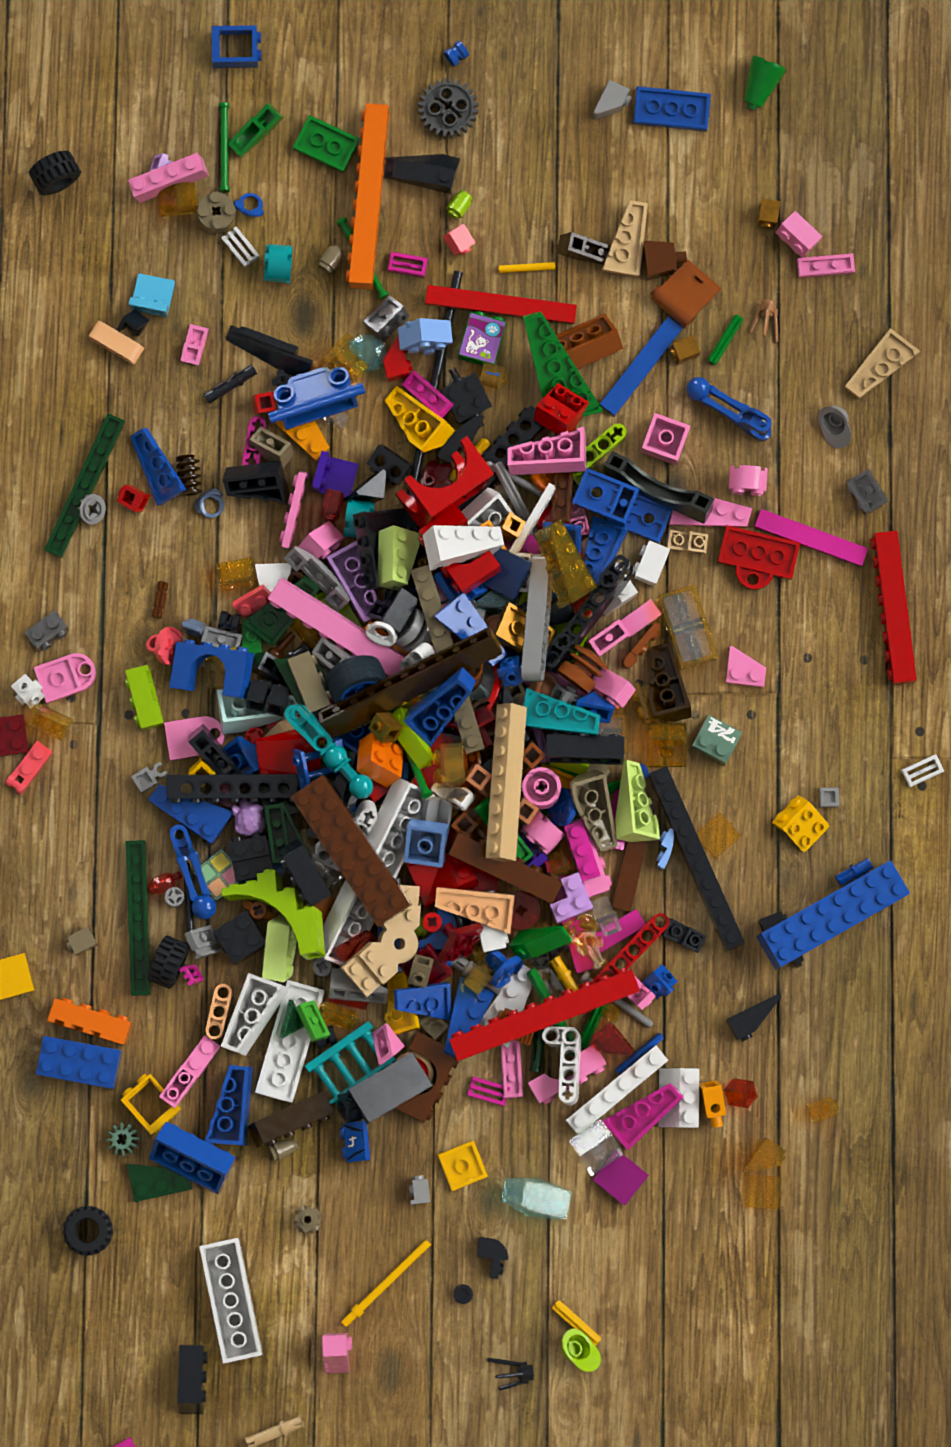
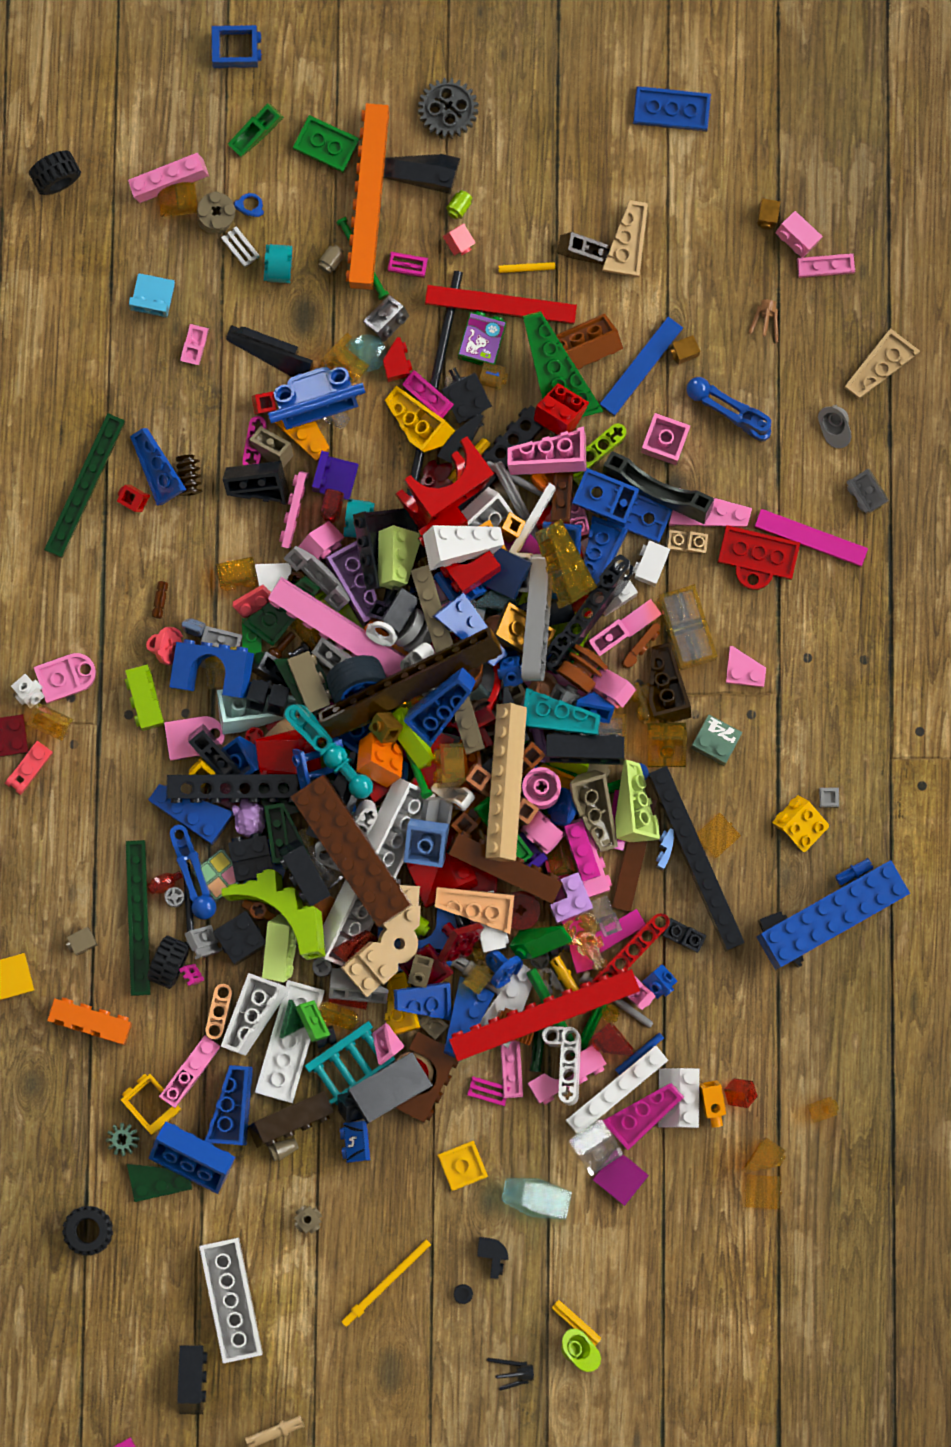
flat silver bracket [24,610,69,652] -> none
blue brick [36,1036,122,1090] -> none
light grey gear [78,494,106,524] -> none
light nougat beam [88,321,144,365] -> none
black panel [116,309,149,336] -> none
light grey plate [131,762,168,793] -> none
lavender tile [150,153,172,171] -> none
sand blue piece [194,488,224,518] -> none
black pin [203,364,258,404] -> none
green bar [218,102,230,193] -> none
black wheel [218,610,241,633] -> none
black plate [272,370,293,387] -> none
bright pink wedge [322,1333,352,1373] -> none
slope [344,469,386,503] -> none
black brick [367,444,413,485] -> none
light blue brick [398,318,453,355] -> none
light grey brick [409,1175,430,1205] -> none
red wheel [423,912,442,933] -> none
blue wheel [443,41,469,67] -> none
light grey slope [593,80,631,119] -> none
reddish brown torso [643,241,687,281] -> none
dark orange door [651,260,722,329] -> none
green axle [708,315,743,365] -> none
black slope [726,993,781,1042] -> none
bright pink brick [728,465,768,496] -> none
green cone [744,55,786,110] -> none
red brick [870,530,917,685] -> none
white tile [901,754,944,788] -> none

